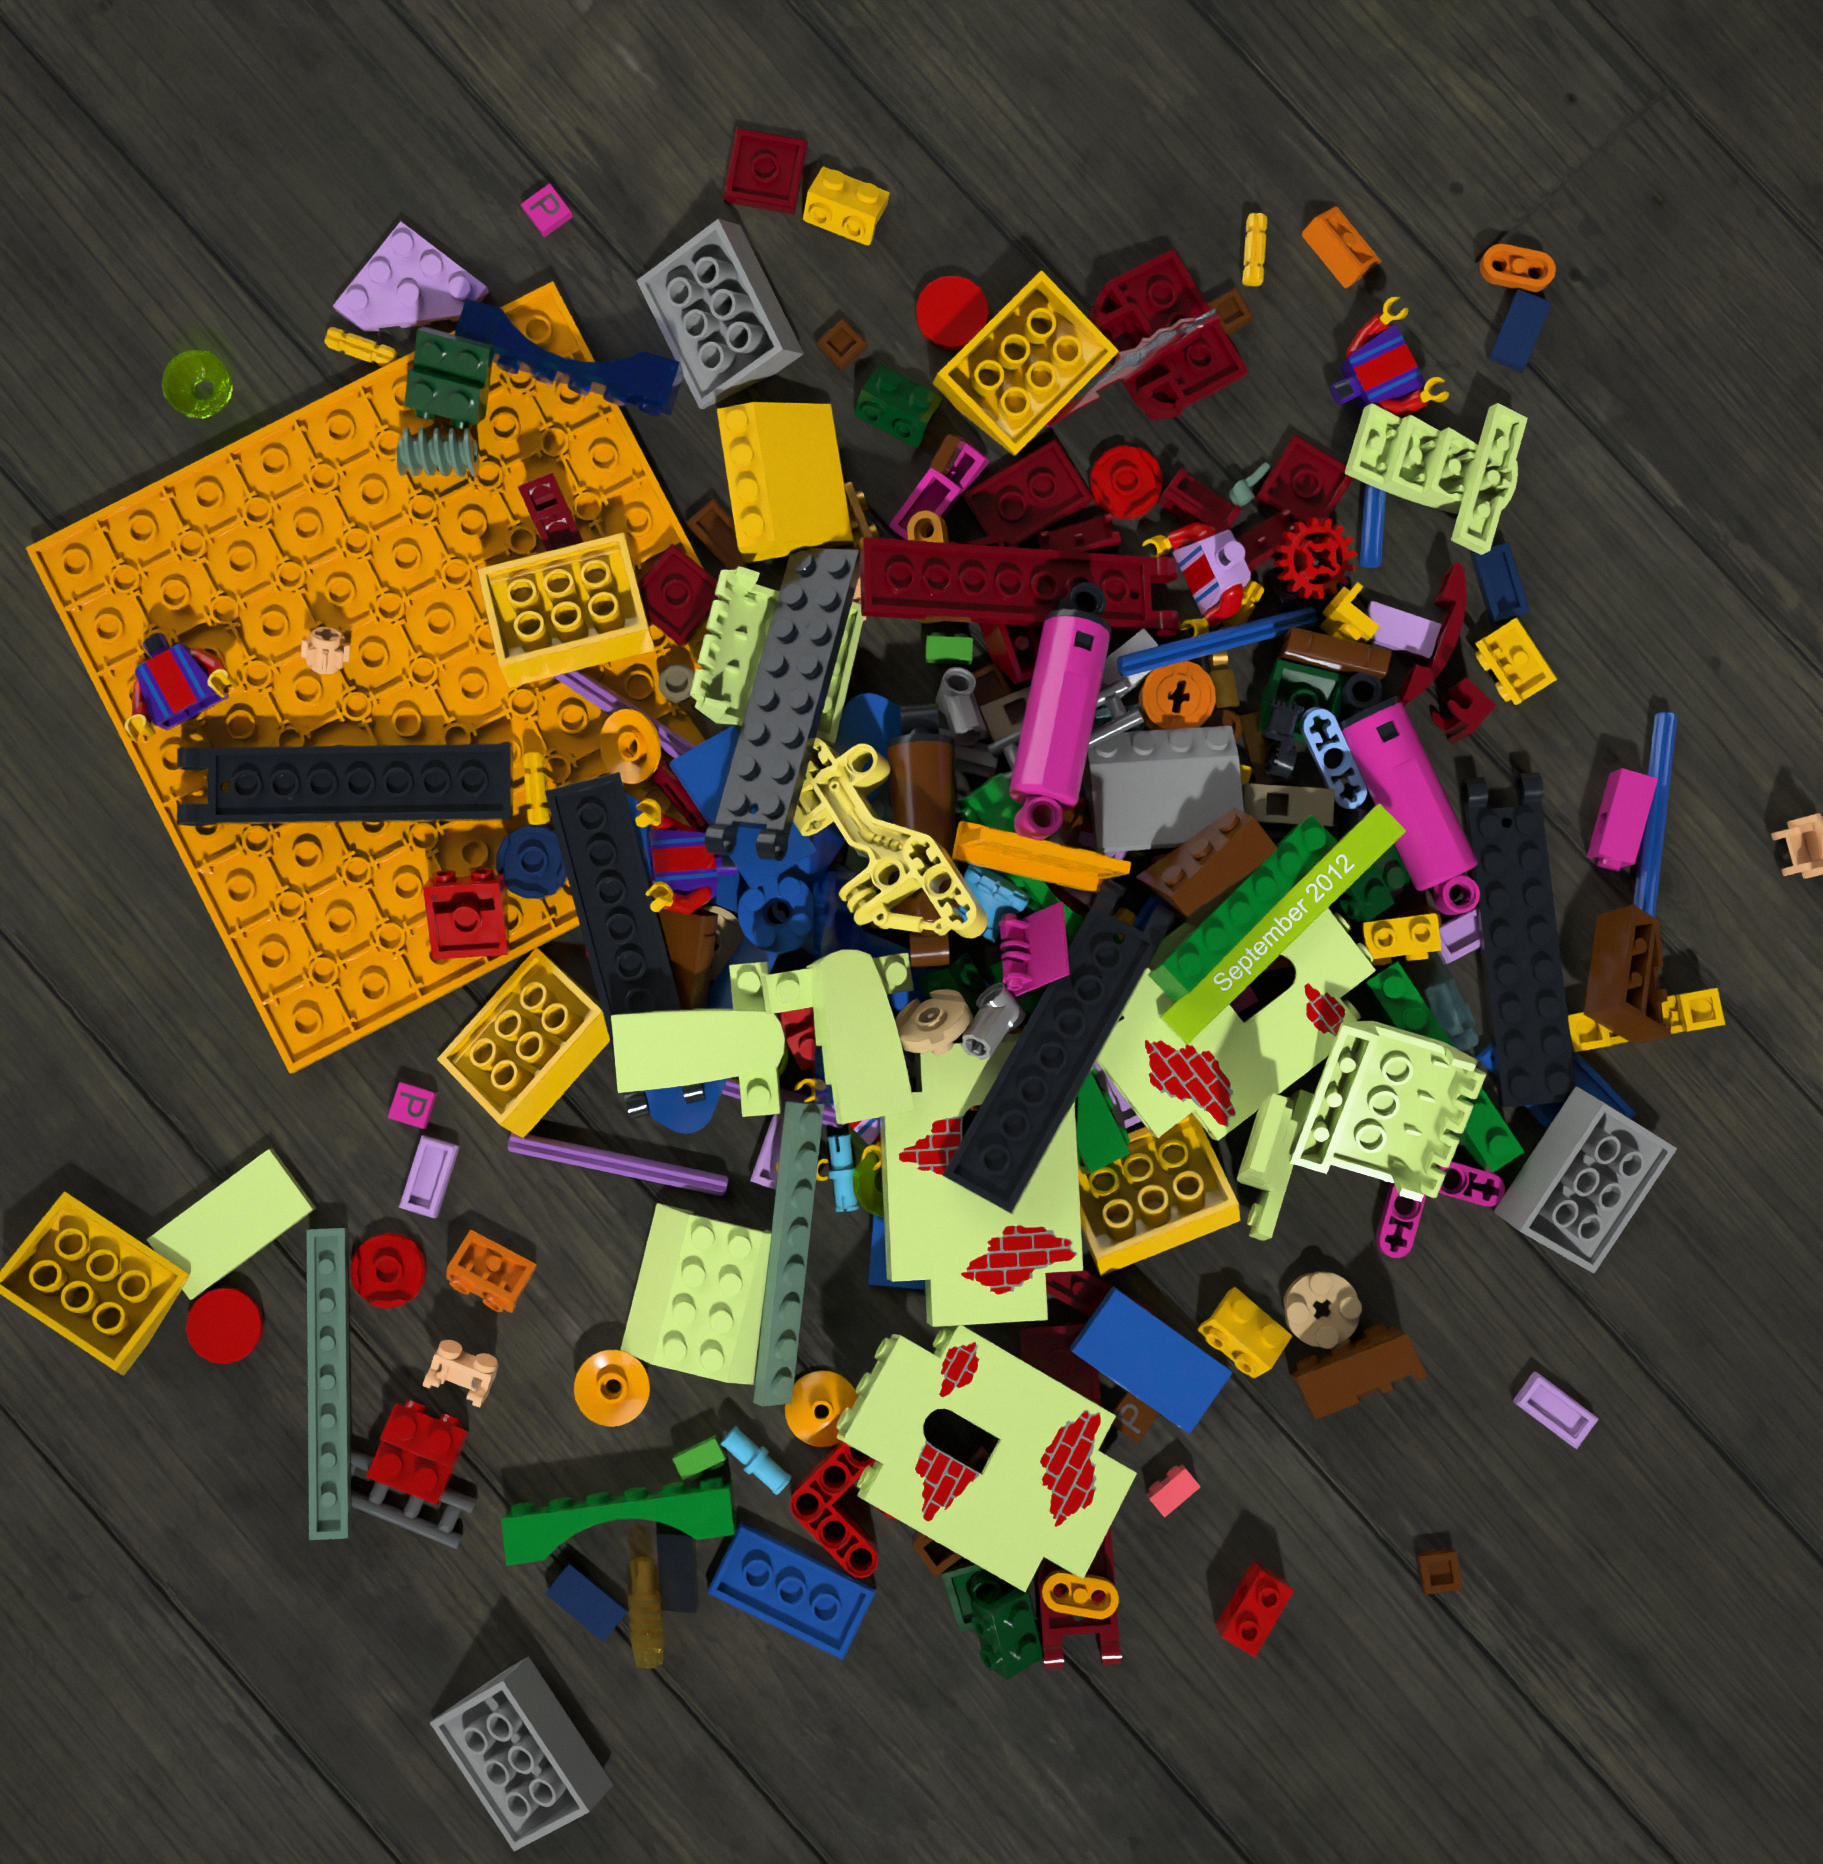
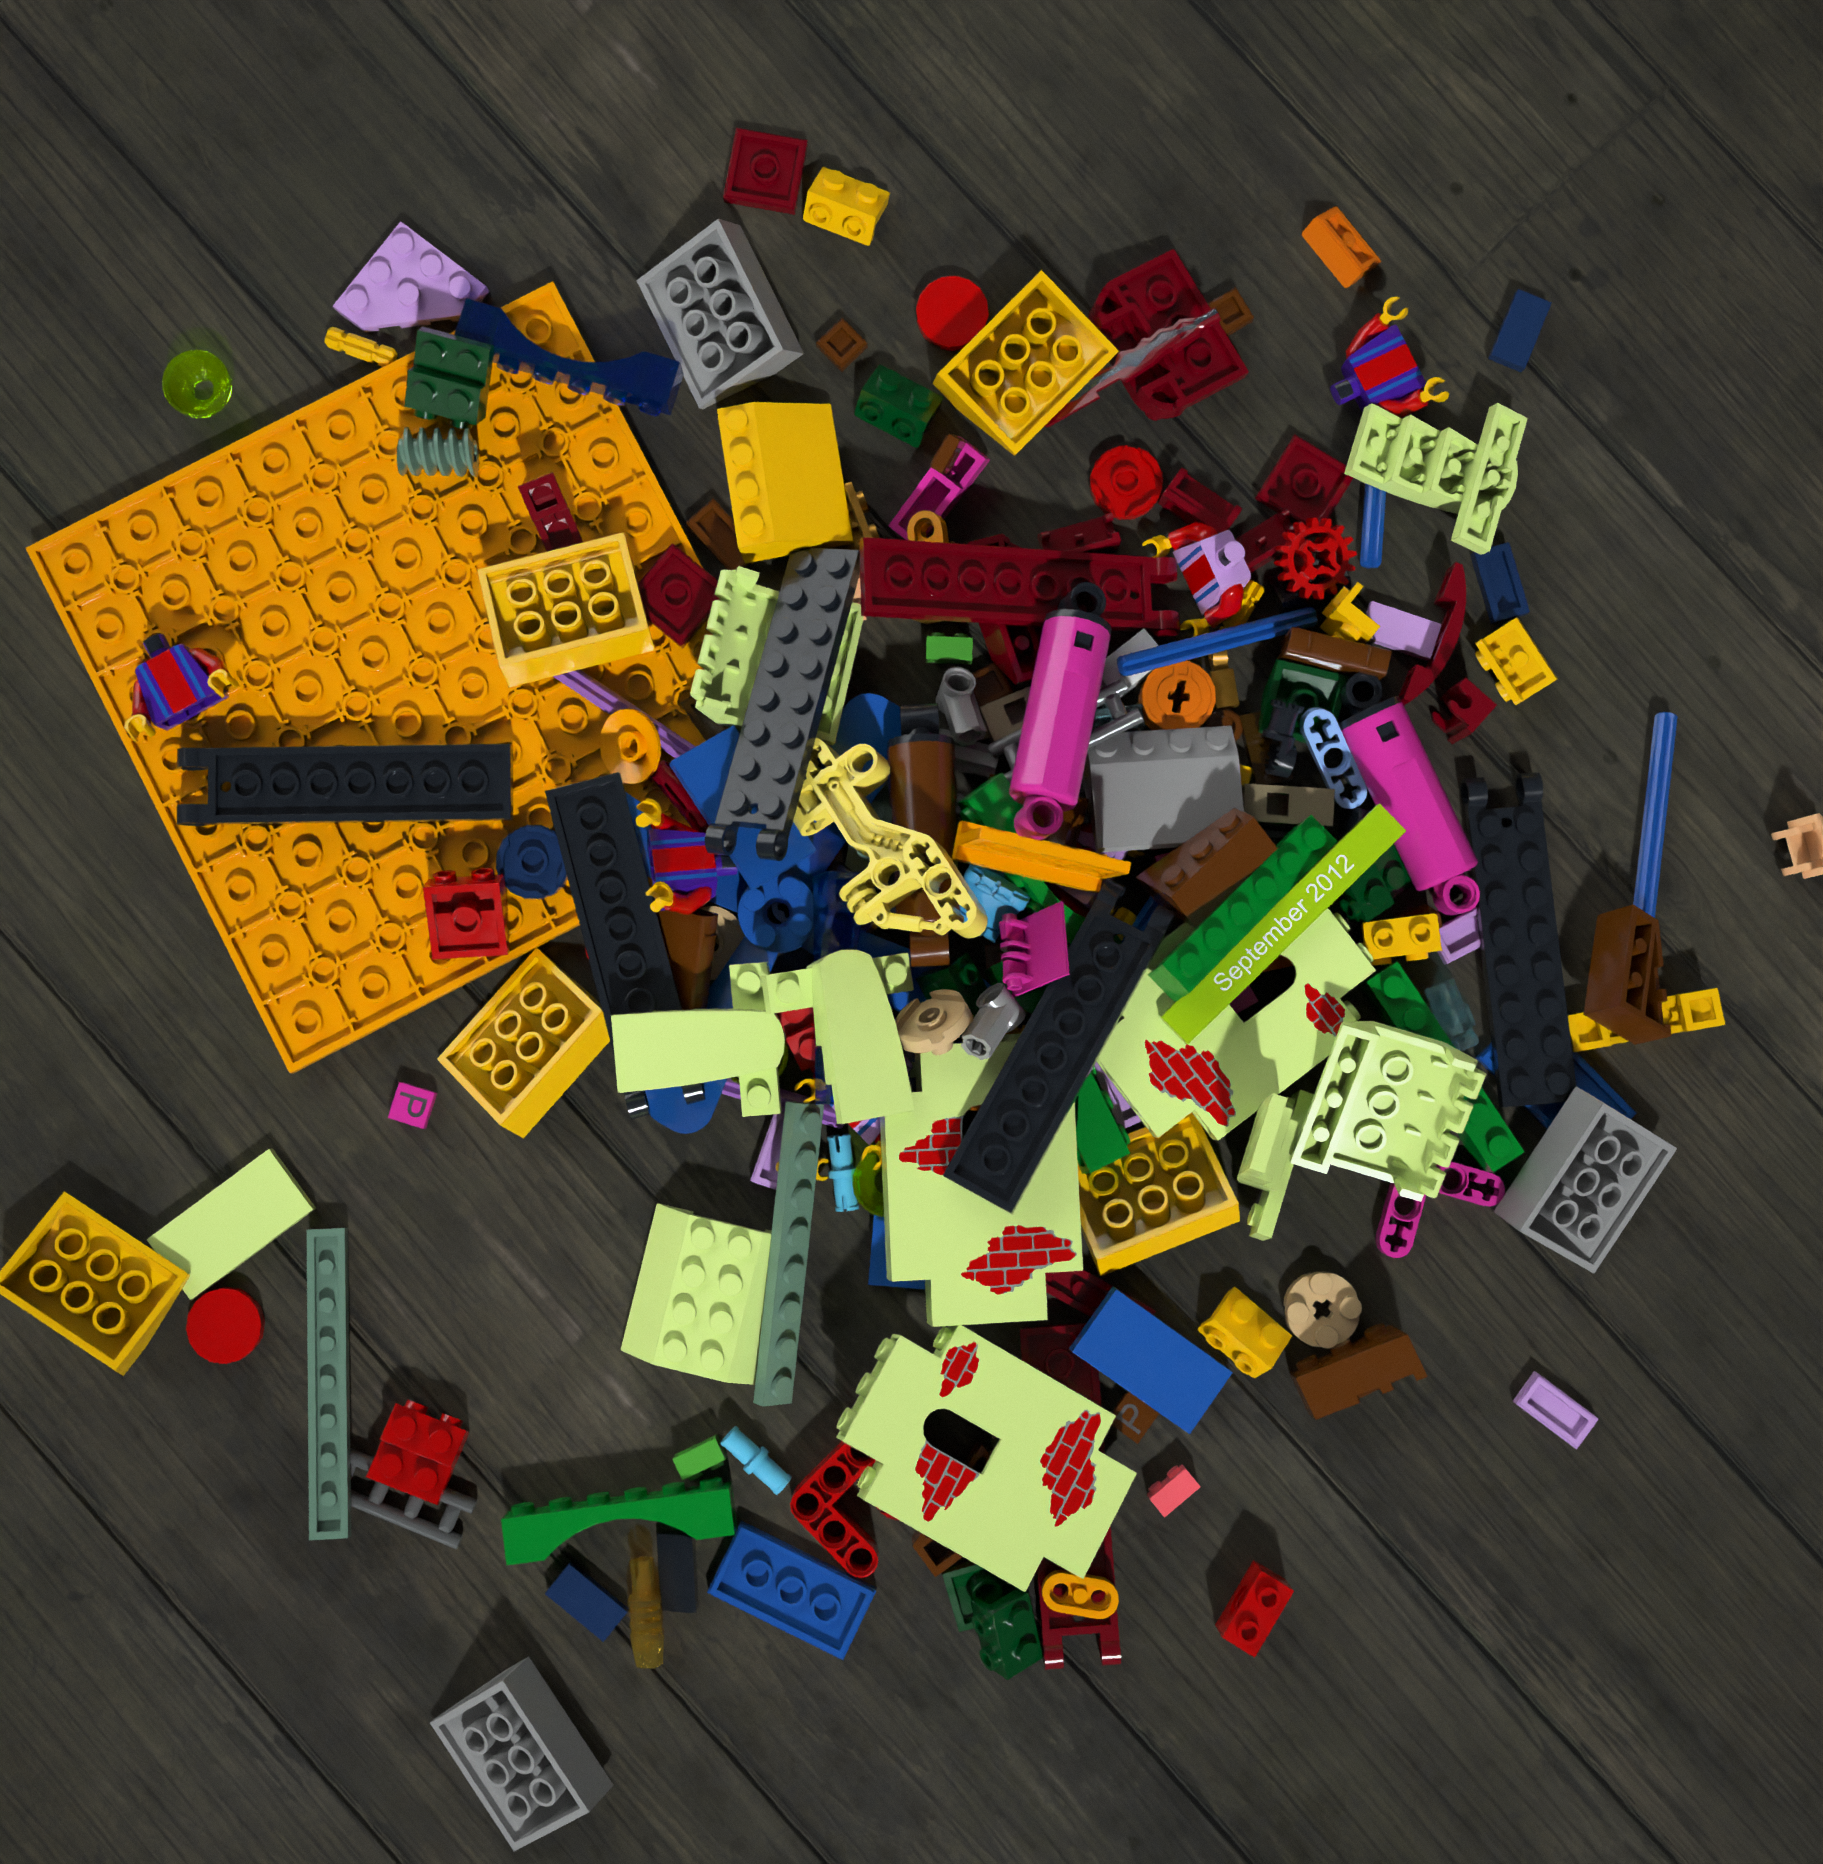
light nougat gear [301,627,350,674] -> none
red tile [350,1232,428,1309] -> none
lavender tile [399,1135,460,1218] -> none
light nougat piece [422,1340,499,1408] -> none
orange bracket [446,1229,537,1313] -> none
medium lavender axle [508,1132,728,1196] -> none
dark pink tile [520,183,573,238] -> none
yellow axle [522,752,550,825] -> none
light orange dish [574,1349,650,1427] -> none
dark tan tile [658,664,694,703] -> none
light orange dish [785,1370,858,1447] -> none
dark red tile [961,438,1094,547] -> none
sand green hand [1229,463,1271,507] -> none
yellow axle [1242,213,1267,287] -> none
reddish brown tile [1416,1548,1463,1595] -> none
orange plate [1479,244,1556,292] -> none
dark pink brick [1587,768,1658,871] -> none

